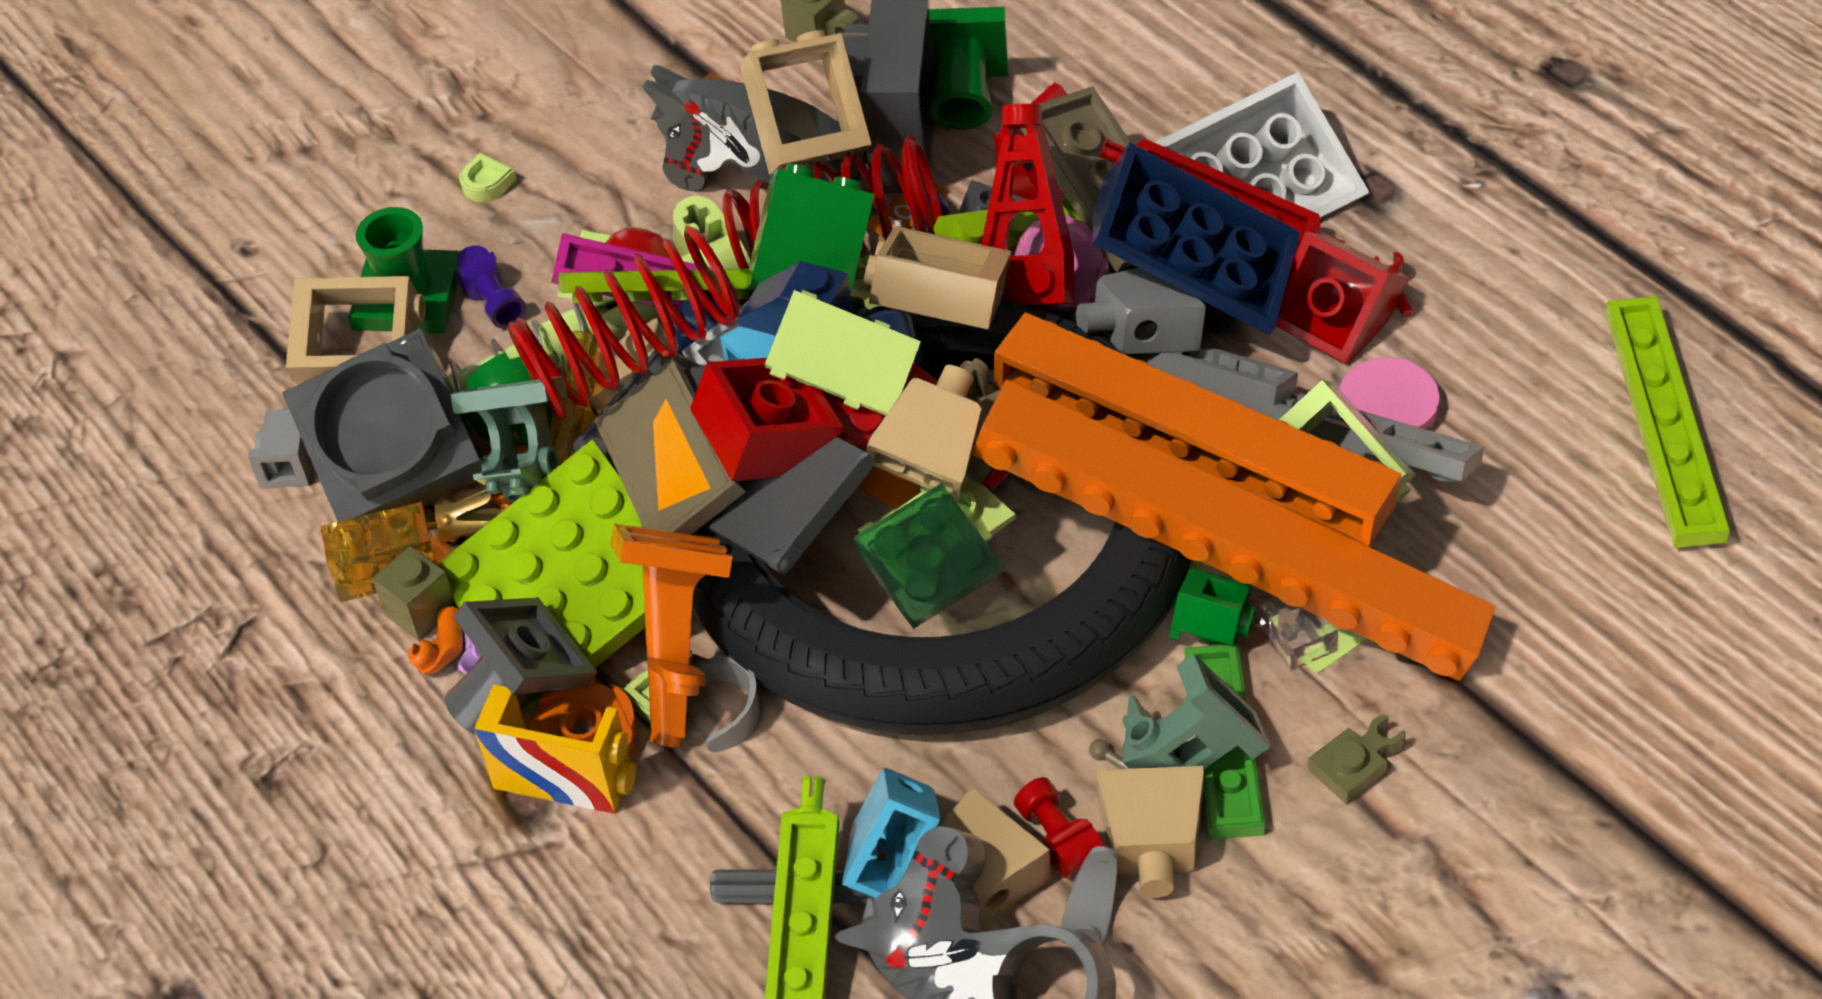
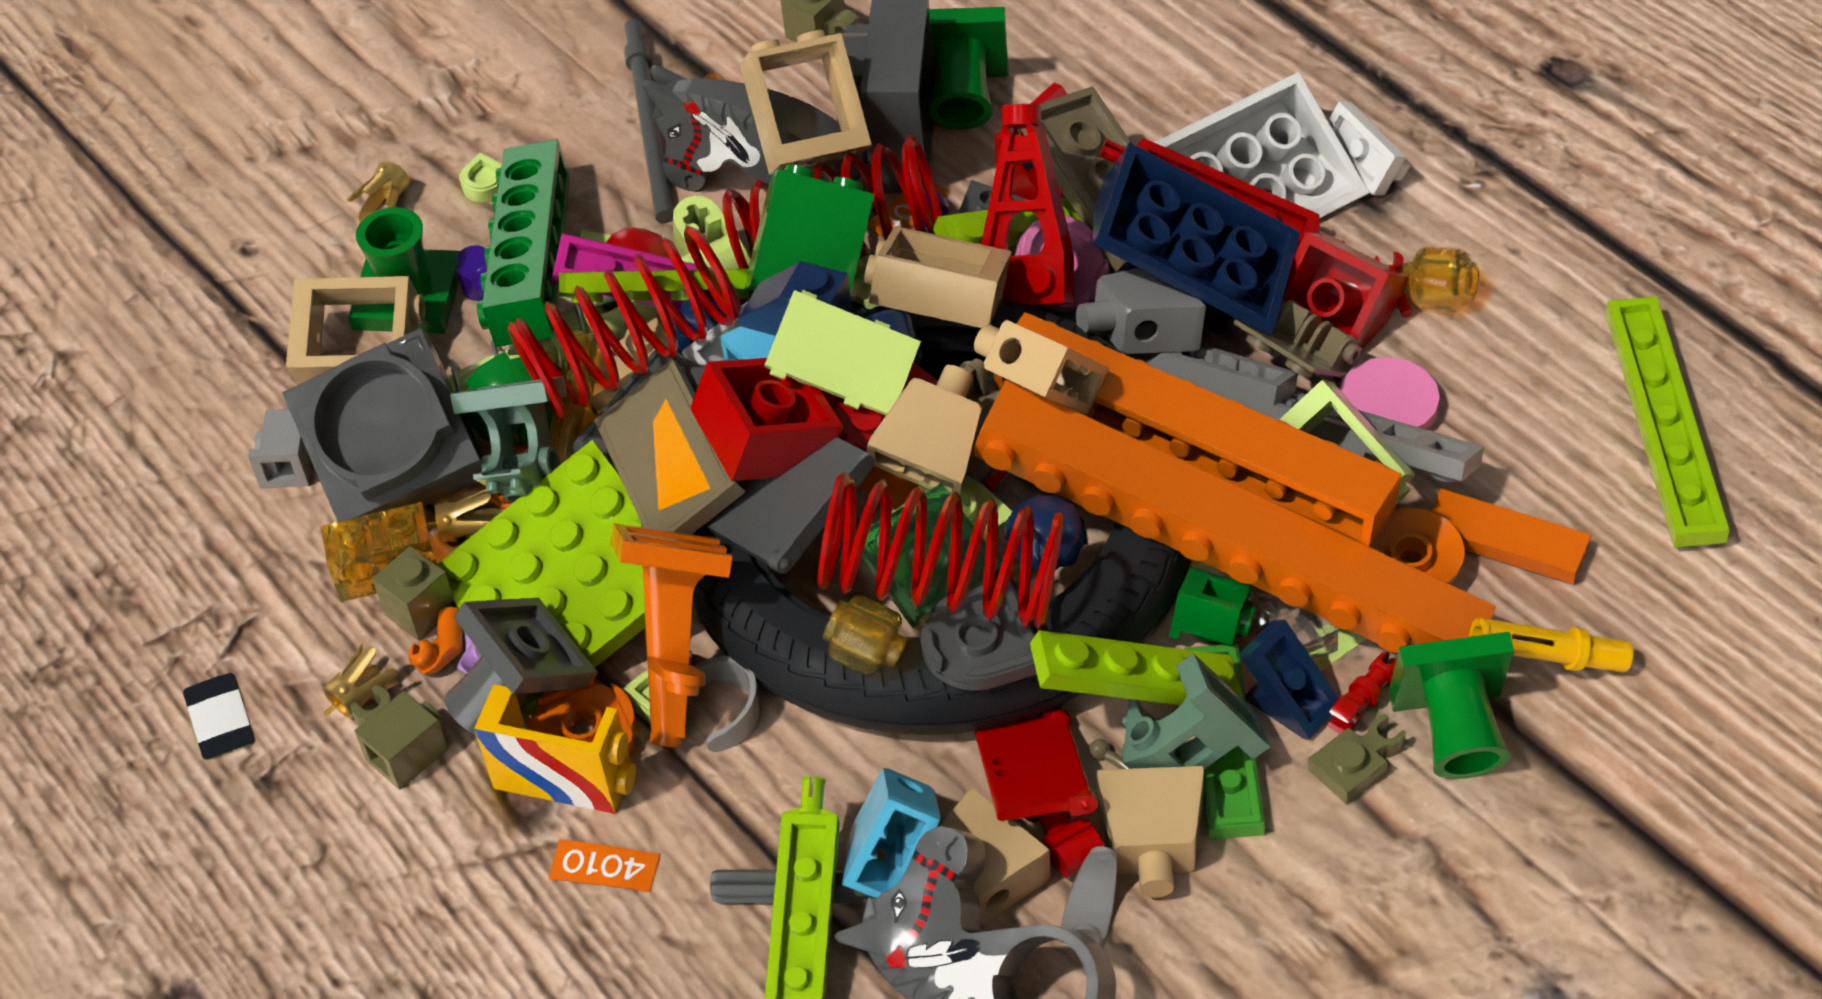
none -> sticker [183,673,254,760]
none -> pearl gold piece [322,644,399,719]
none -> pearl gold piece [346,161,410,222]
none -> olive brick [350,685,448,790]
none -> green brick [477,139,570,348]
none -> orange sticker [549,839,660,892]
none -> dark grey bar [624,19,673,223]
none -> red piece [817,471,1065,630]
none -> clear yellow head [822,595,908,676]
none -> dark grey tile [921,578,1037,690]
none -> tan torso [974,320,1109,416]
none -> red door [974,709,1098,821]
none -> dark blue hair [1004,494,1088,572]
none -> lime plate [1030,630,1244,705]
none -> dark tan hinge [1233,299,1362,381]
none -> dark blue slope [1239,619,1339,739]
none -> red piece [1327,652,1396,734]
none -> white plate [1328,101,1412,195]
none -> orange dish [1370,507,1465,584]
none -> green plant [1388,632,1514,779]
none -> clear yellow head [1402,246,1480,312]
none -> orange tile [1430,488,1591,585]
none -> yellow pin [1469,618,1633,672]

